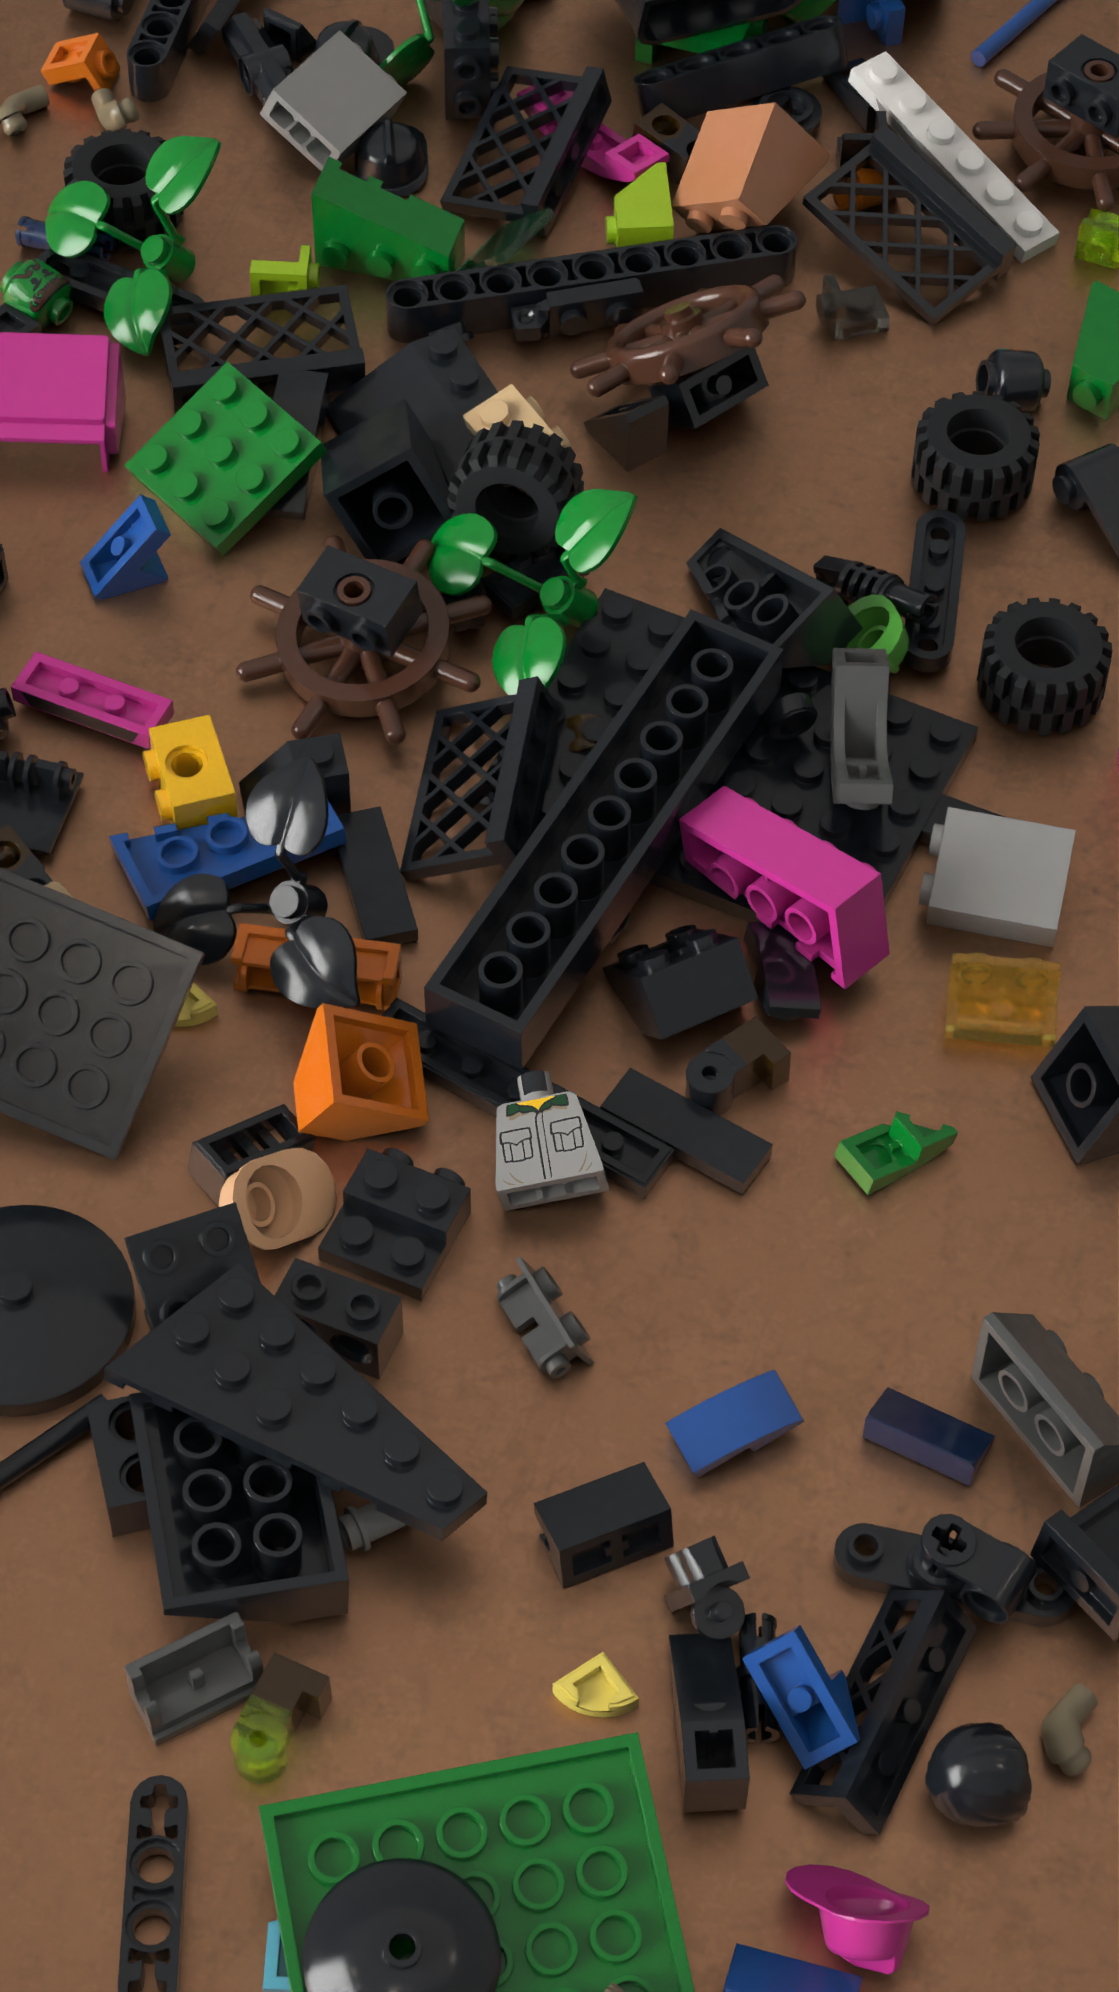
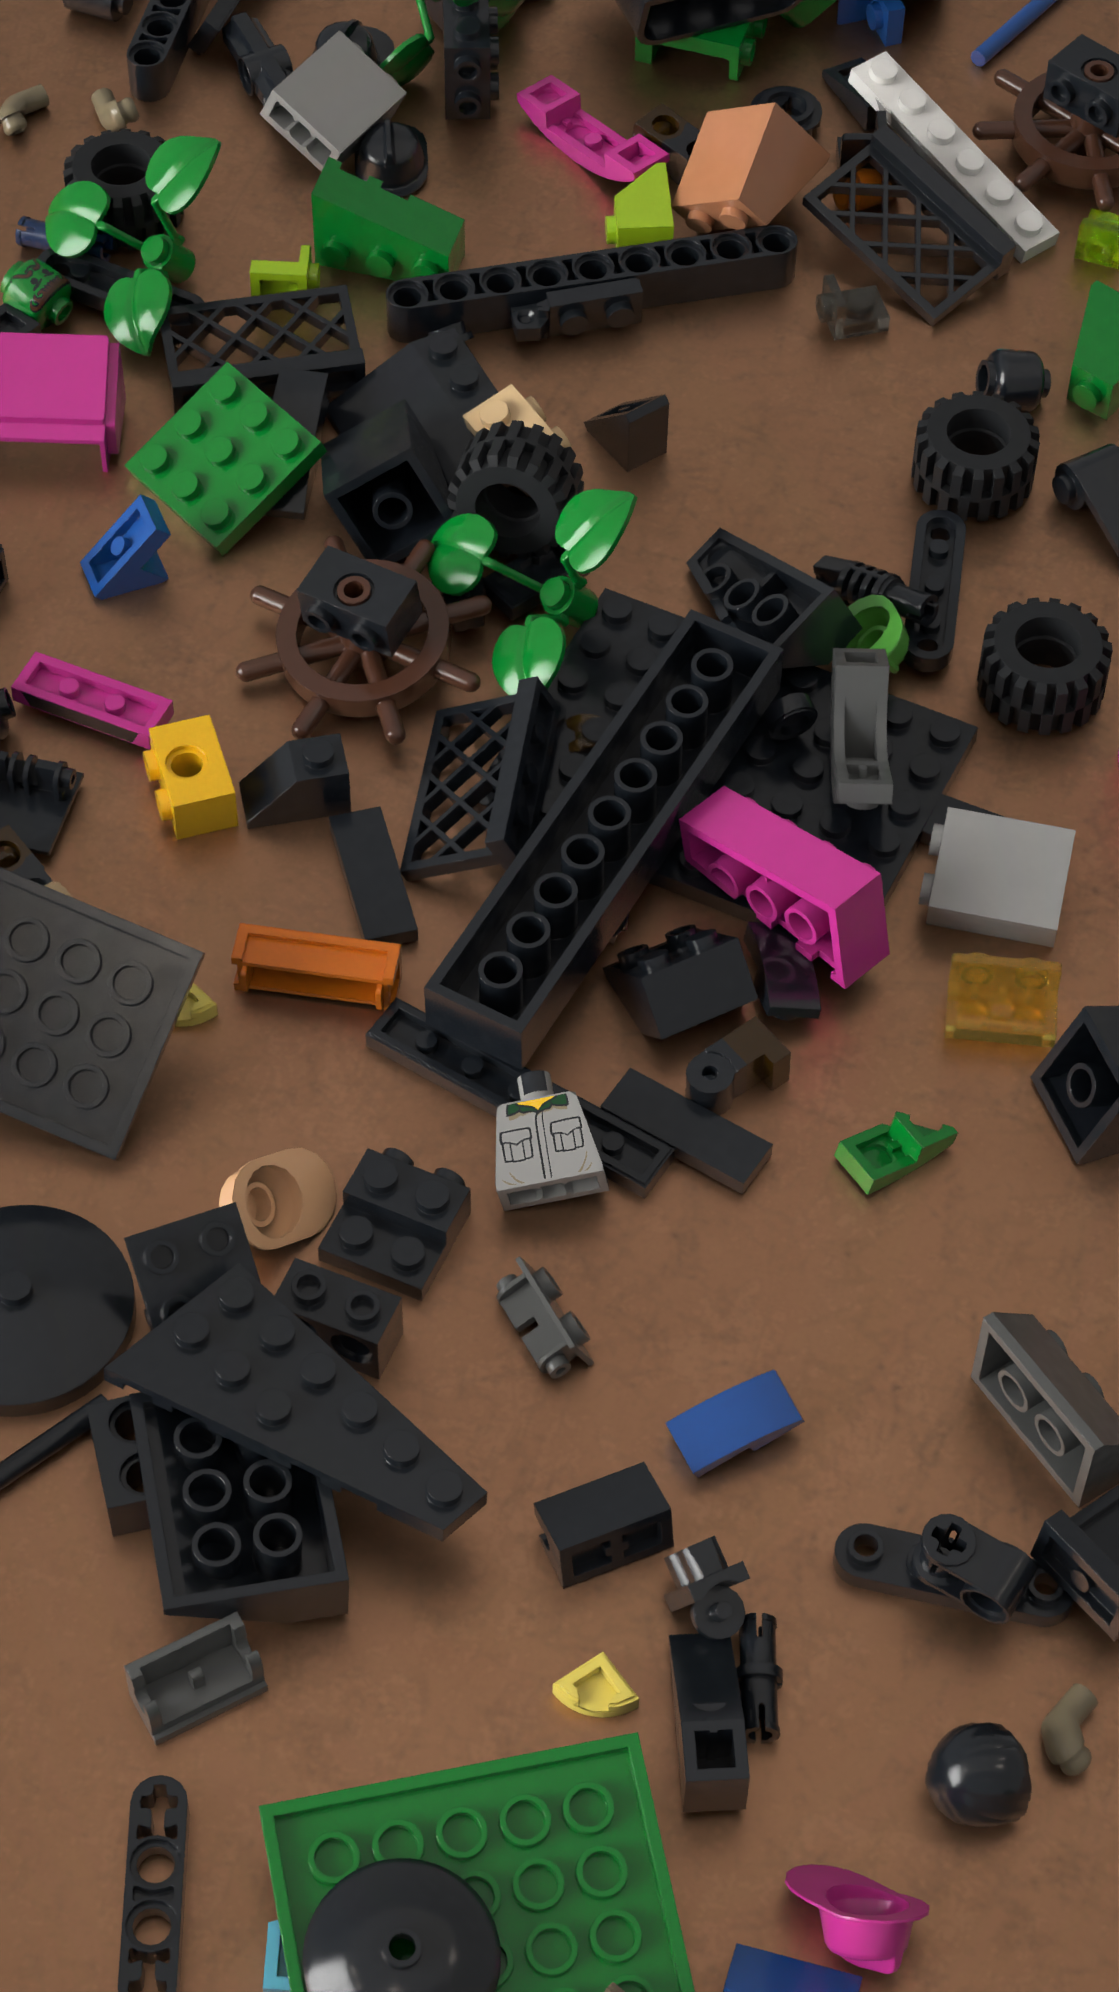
orange bracket [41,33,120,91] -> none
blue wing [109,801,347,921] -> none
black plant [153,757,360,1009] -> none
black slope [188,1104,316,1205] -> none
leg [230,1652,332,1784] -> none
black slope [263,7,316,63] -> none
orange slope [293,1003,429,1141] -> none
light grey pin [337,1502,407,1552] -> none
black fence [440,66,612,237] -> none
clear green piece [456,208,555,271] -> none
reddish brown brick [570,274,806,429] -> none
black beam [633,15,849,127] -> none
blue slope [742,1625,860,1770] -> none
black fence [789,1589,977,1835] -> none
dark blue slope [862,1387,995,1486] -> none

